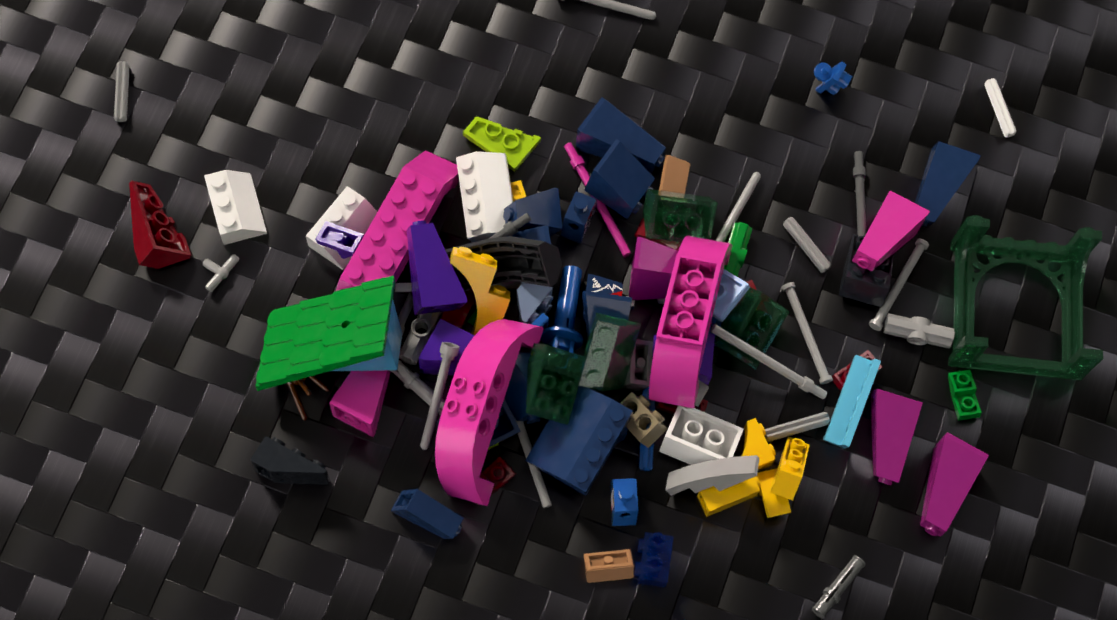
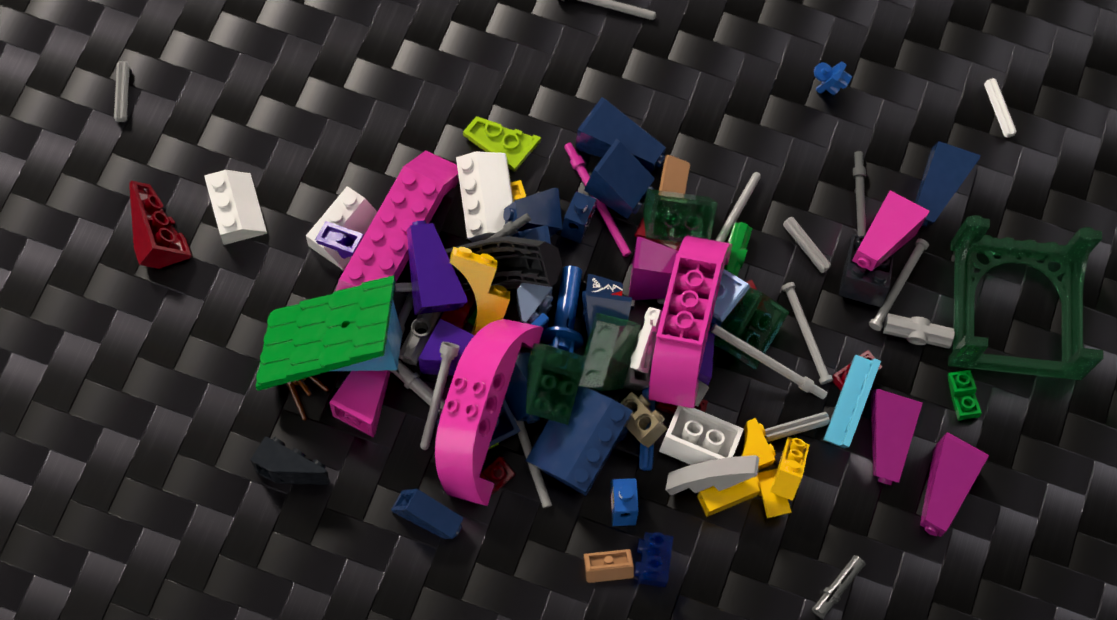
light grey piece [203,254,239,292] -> none
none -> white hinge [630,307,662,374]

